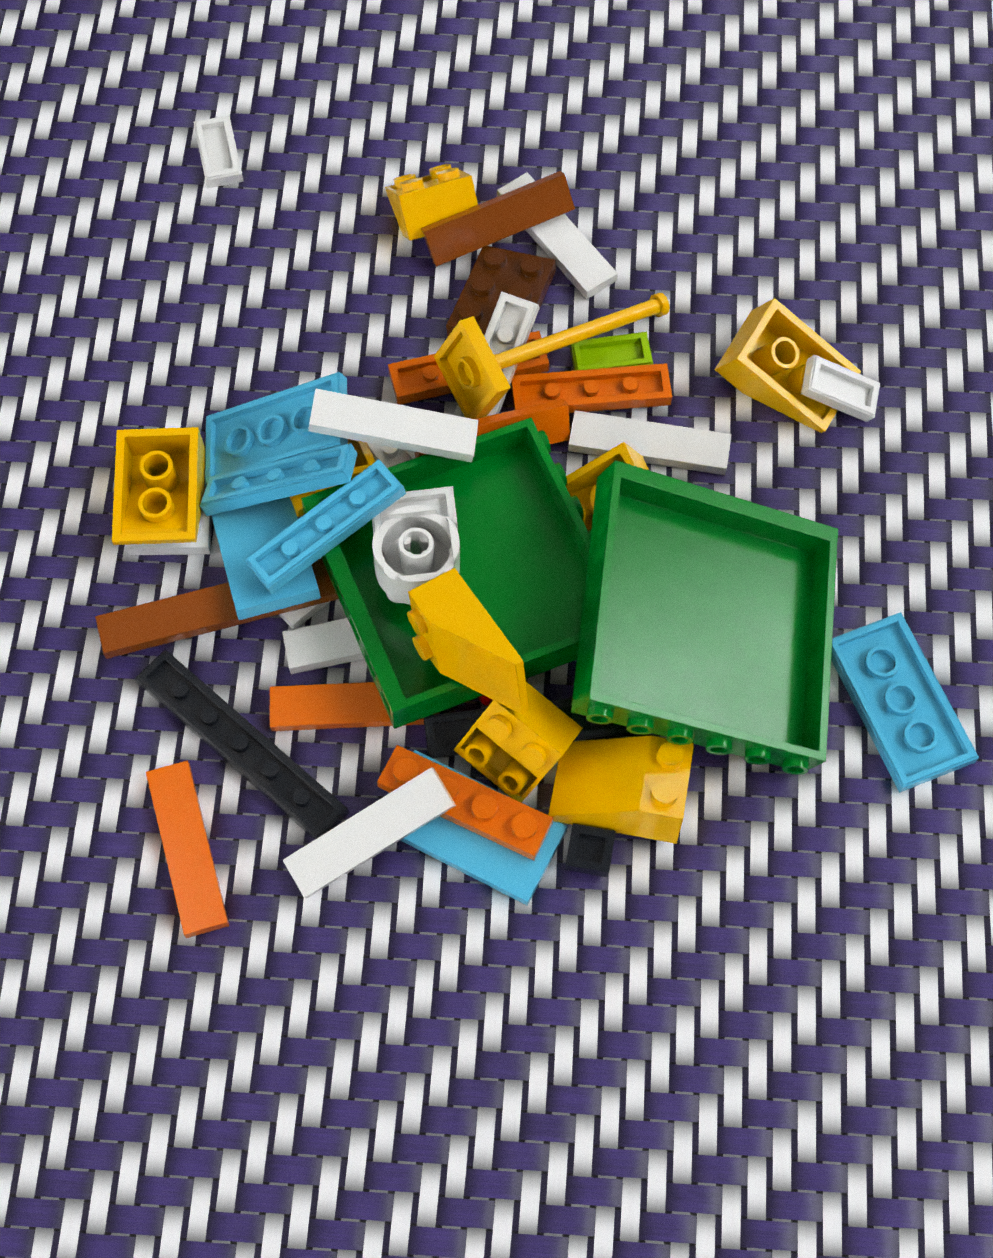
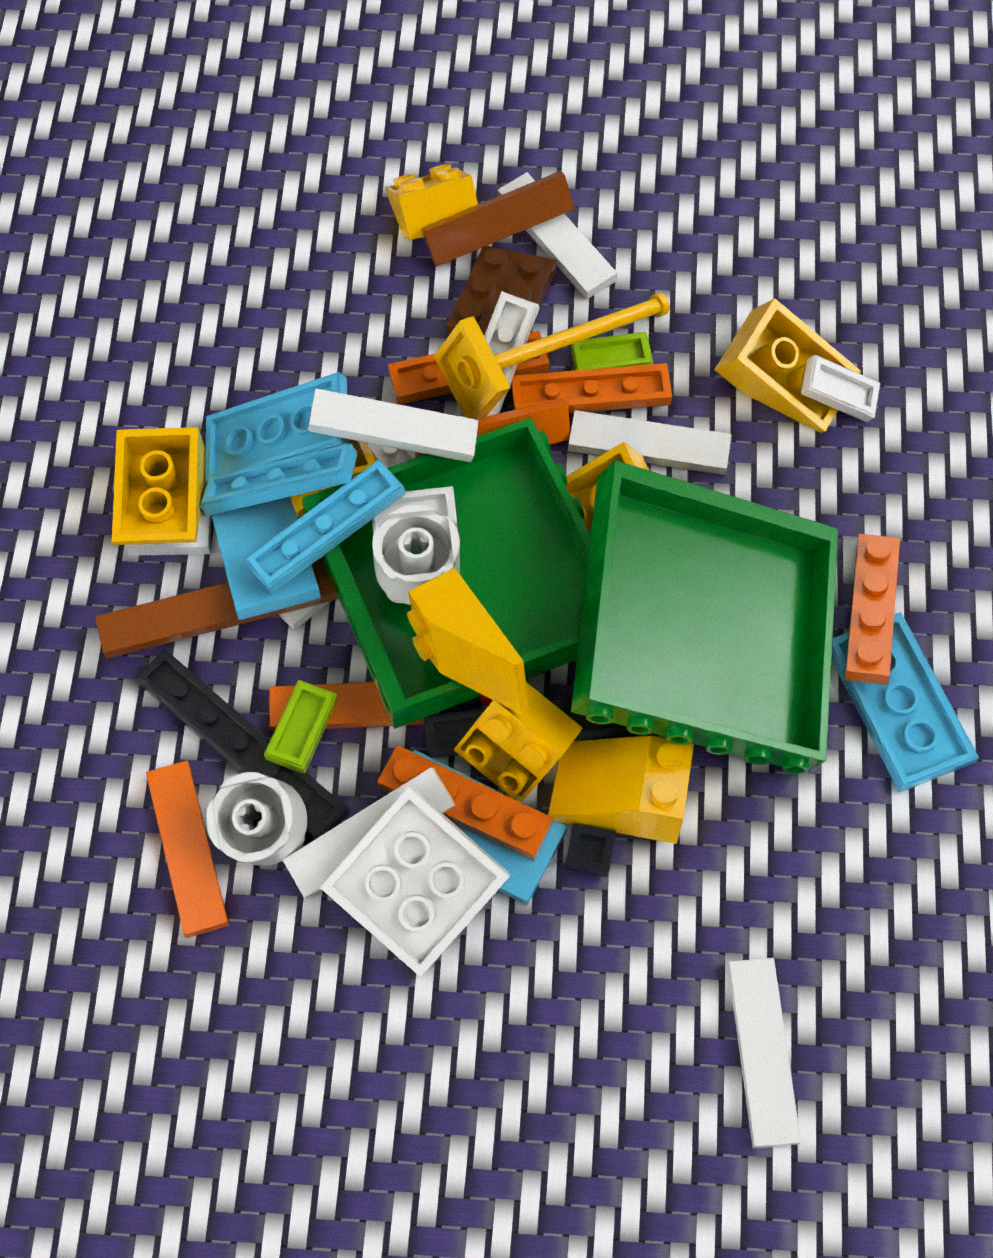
white tile [193,115,244,188] -> none
white tile [282,618,364,674] -> none
none -> white brick [206,772,307,866]
none -> lime tile [264,679,338,774]
none -> white plate [319,785,511,977]
none -> white tile [728,958,801,1149]
none -> orange plate [845,534,900,685]

